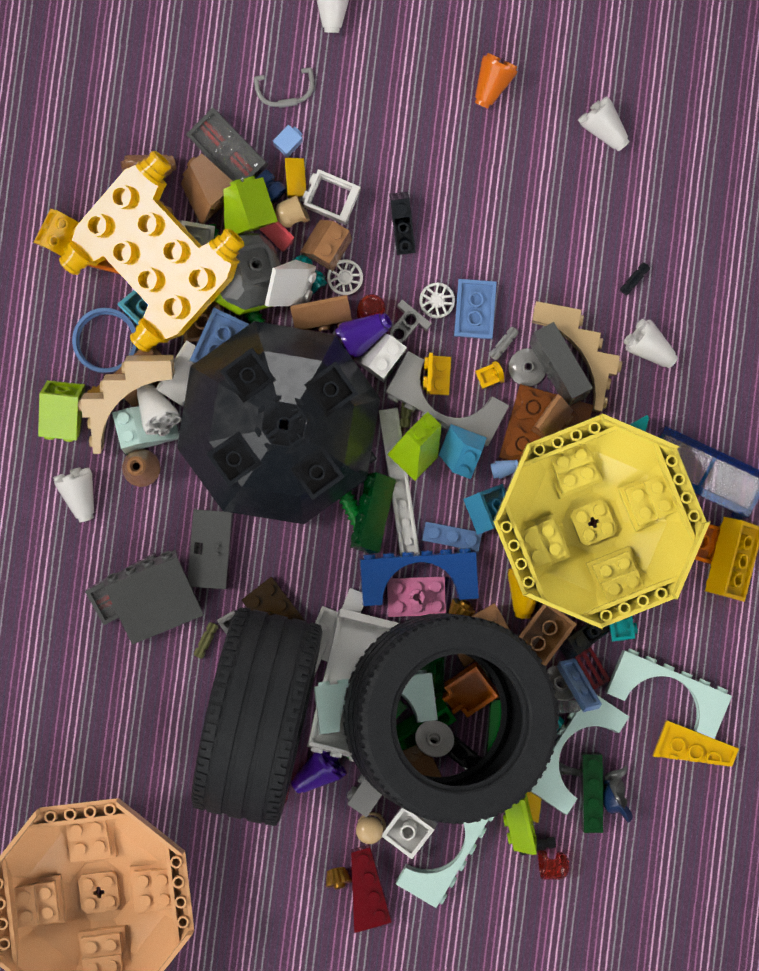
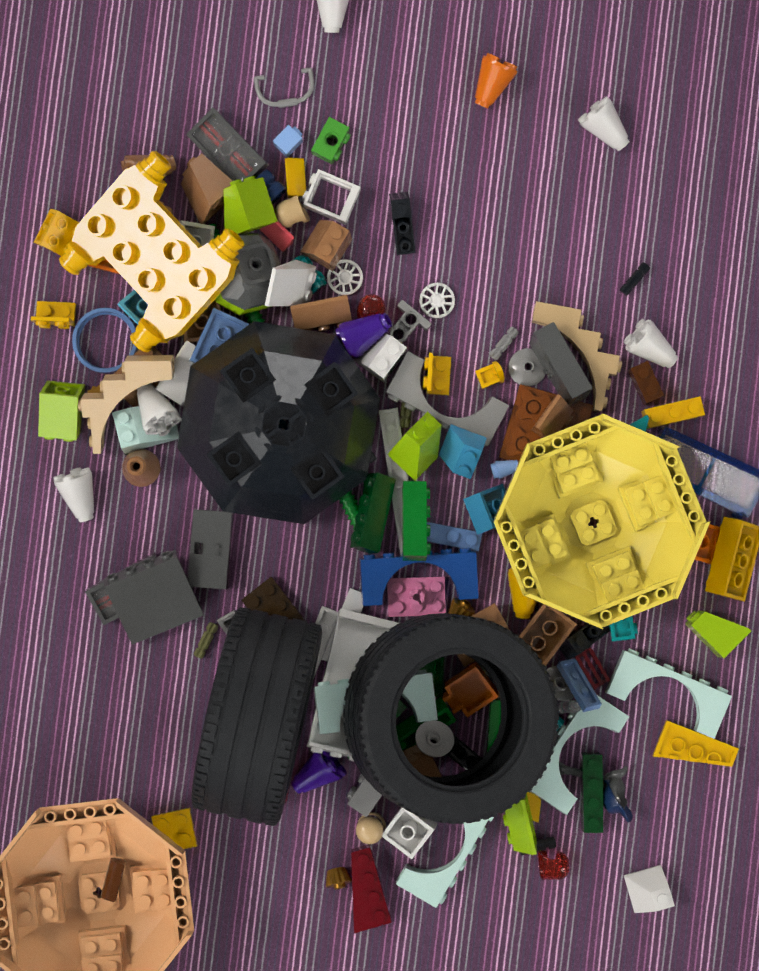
medium blue plate [454,279,497,339] -> none
none -> yellow bracket [30,301,76,329]
none -> reddish brown brick [101,858,126,902]
none -> yellow plate [151,808,197,849]
none -> bright green brick [311,117,351,165]
none -> green brick [402,481,431,561]
none -> white slope [624,865,675,913]
none -> reddish brown brick [628,361,664,405]
none -> yellow brick [641,396,705,430]
none -> lime slope [685,610,751,658]

